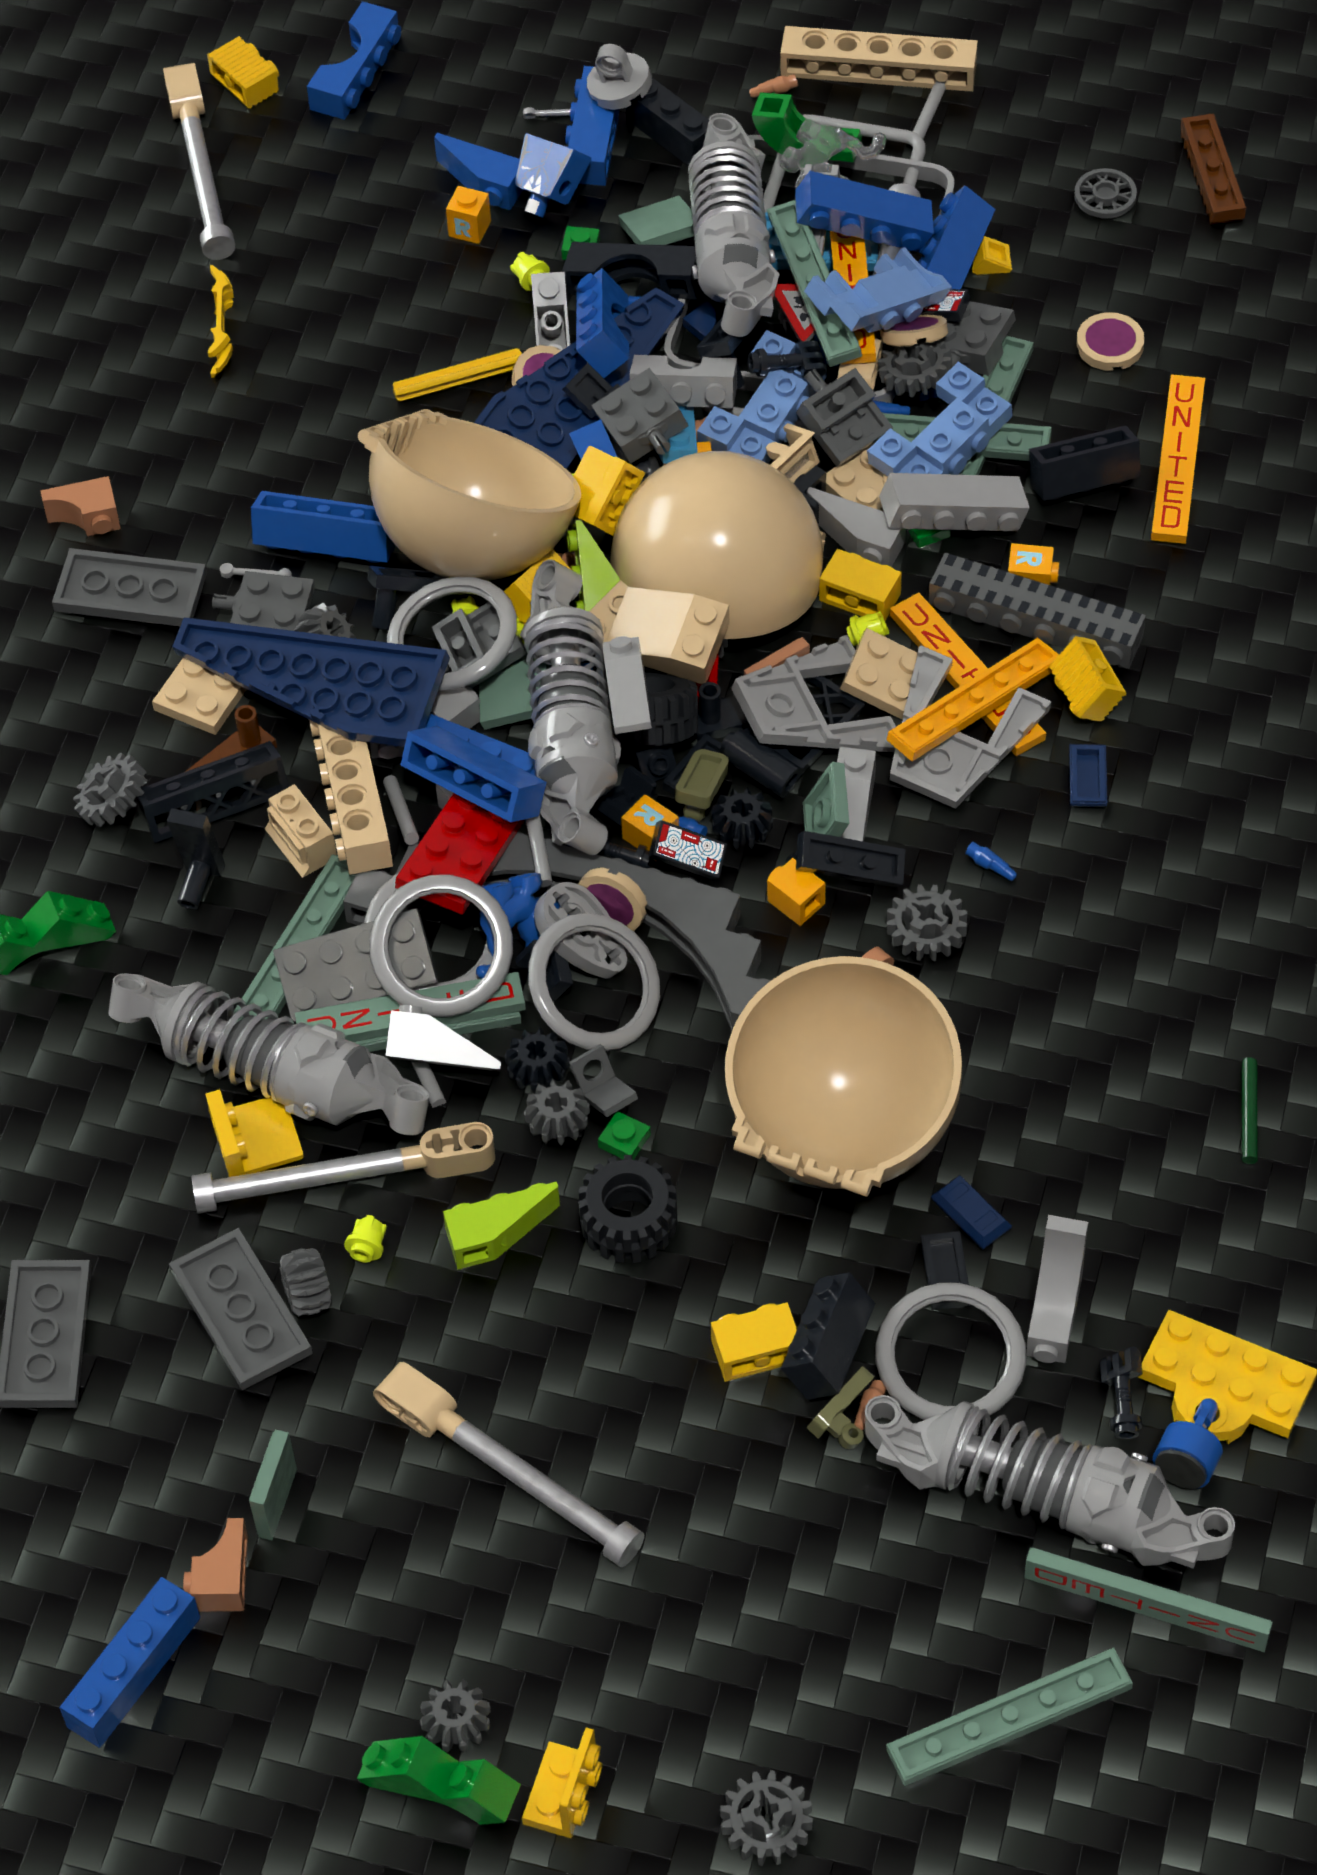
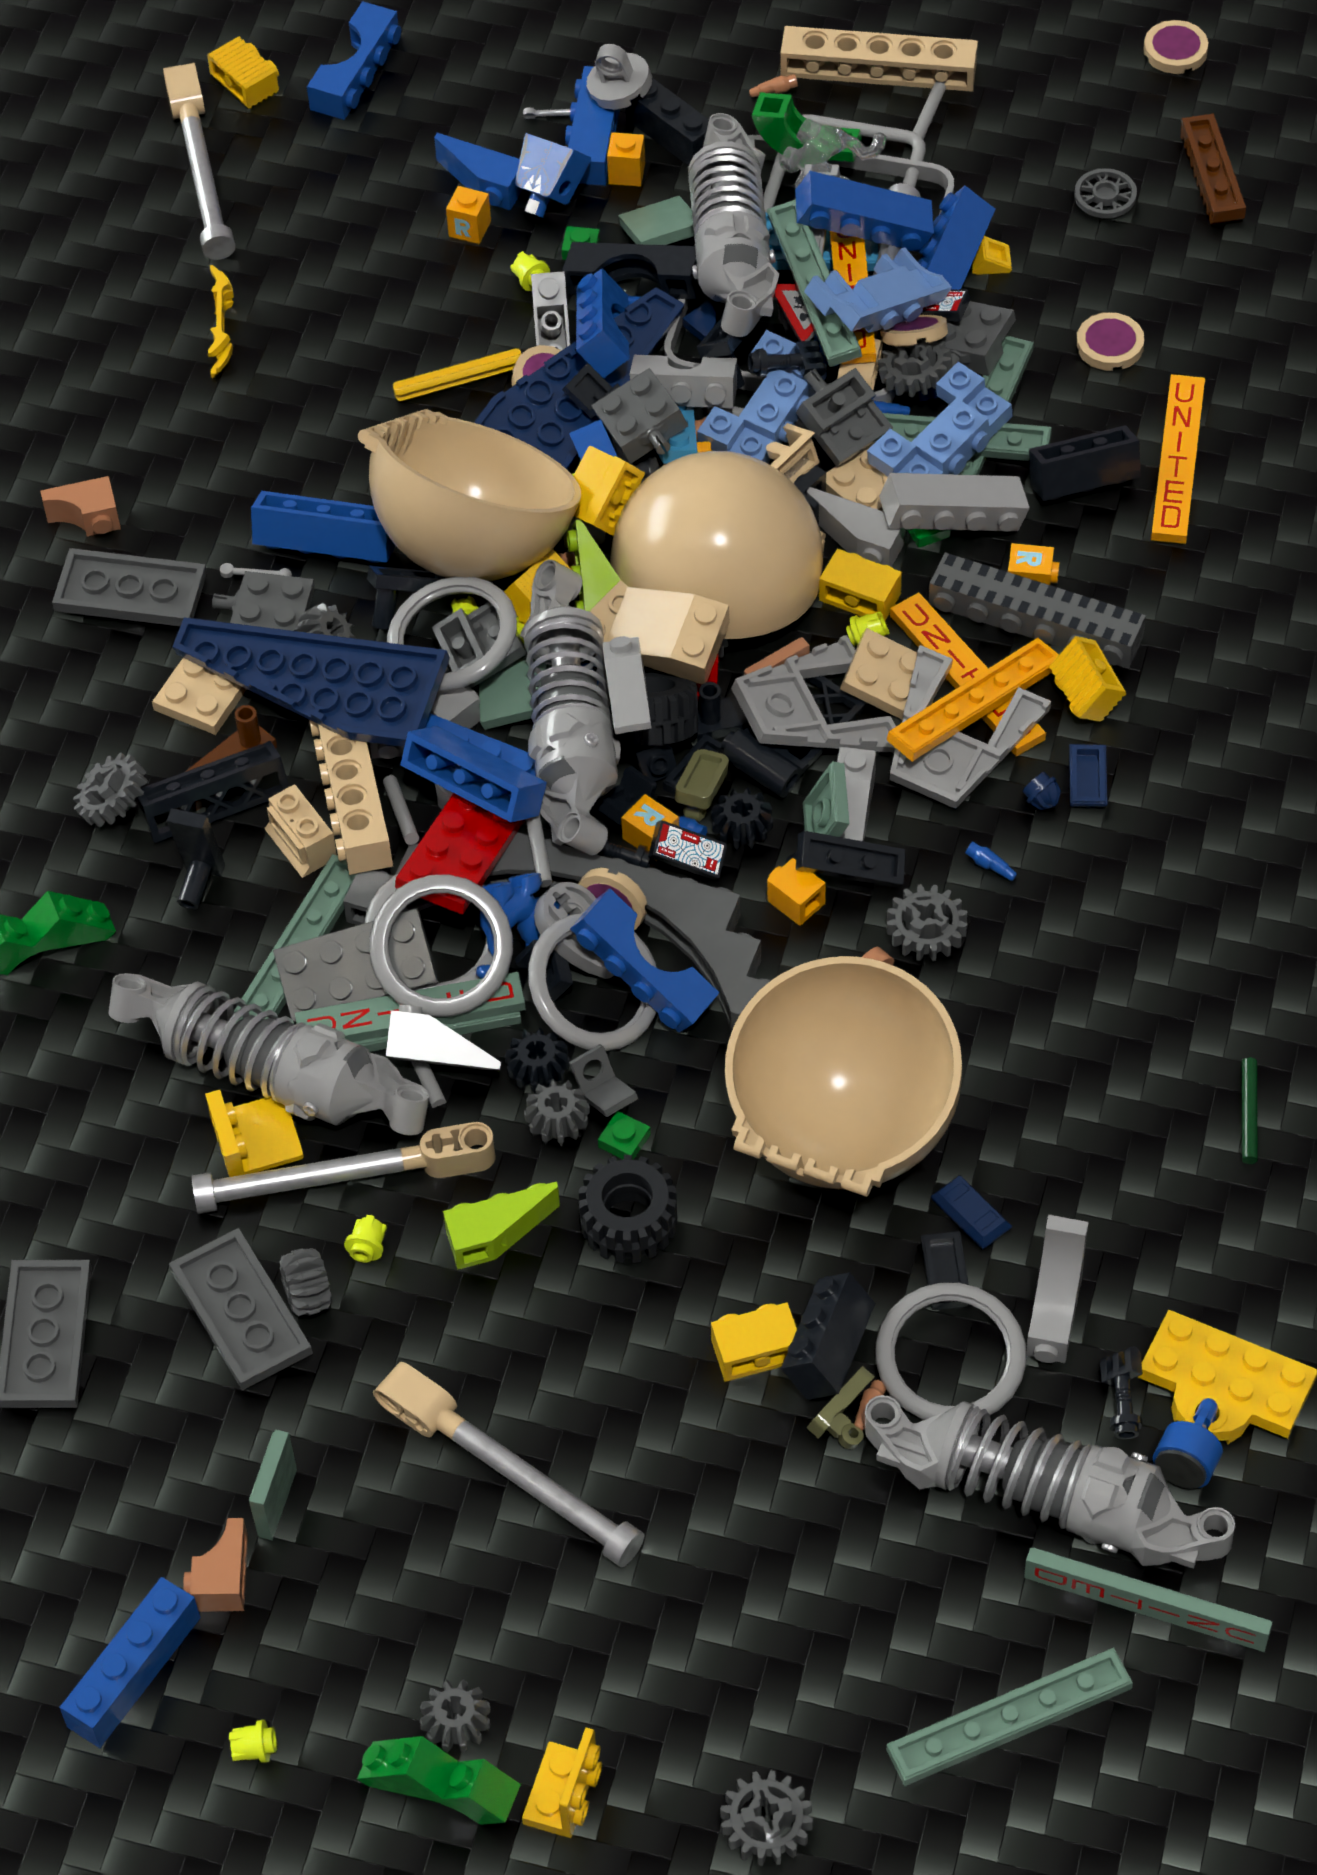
none -> neon yellow hose [229,1720,277,1763]
none -> blue arch [570,888,720,1033]
none -> light orange brick [607,132,645,186]
none -> dark blue plate [1022,772,1061,810]
none -> tile [1143,20,1209,74]

